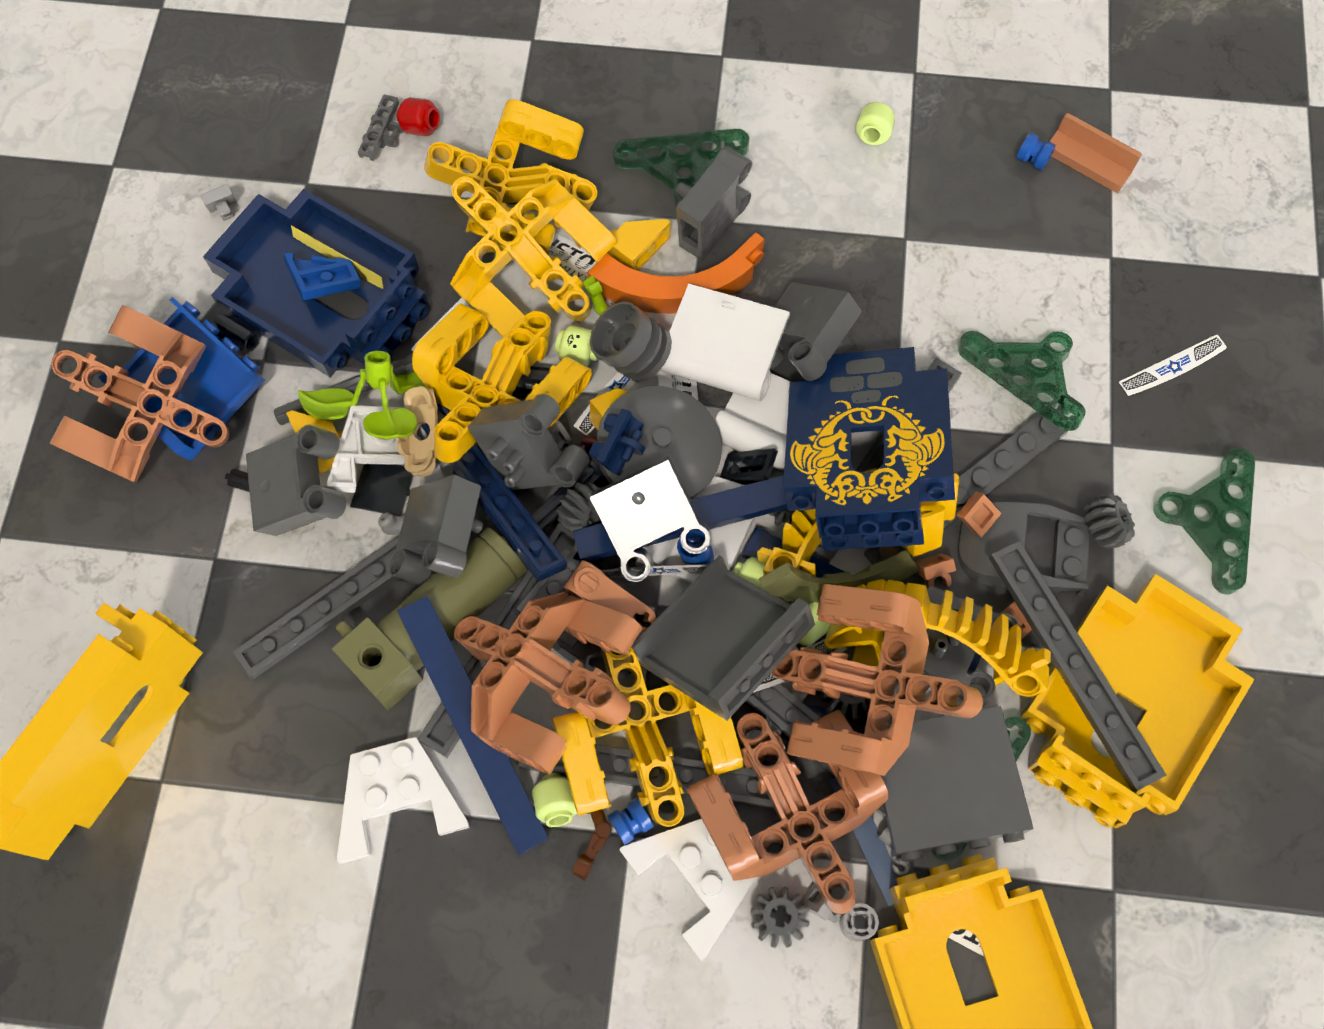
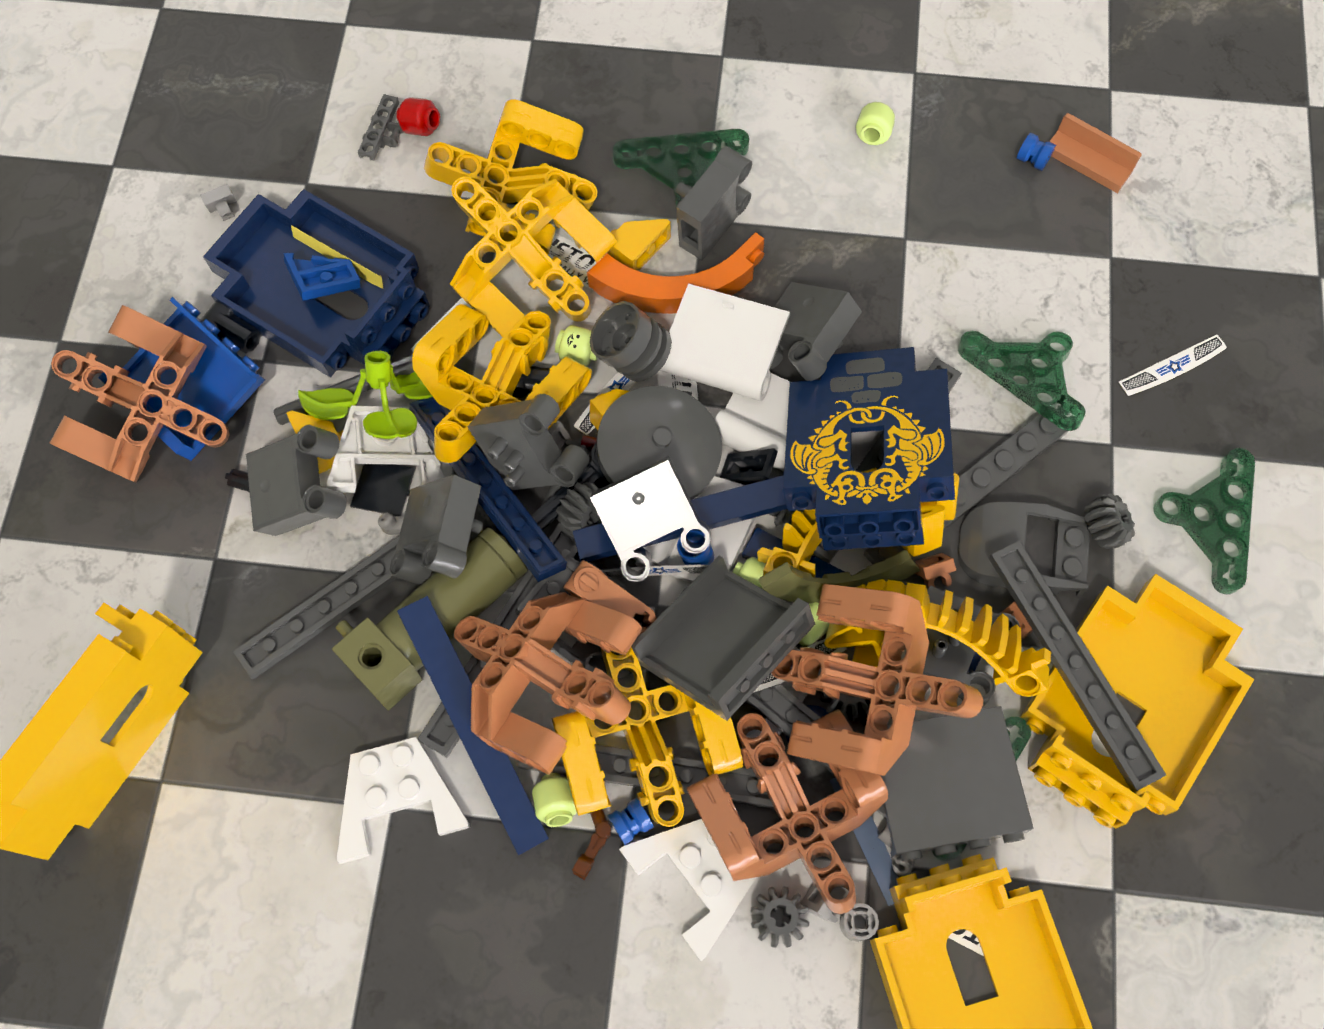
tan piece [395,386,438,477] -> none
lime arm [583,276,608,316] -> none
dark blue hips [589,409,646,475] -> none
nougat tile [956,491,1002,538] -> none

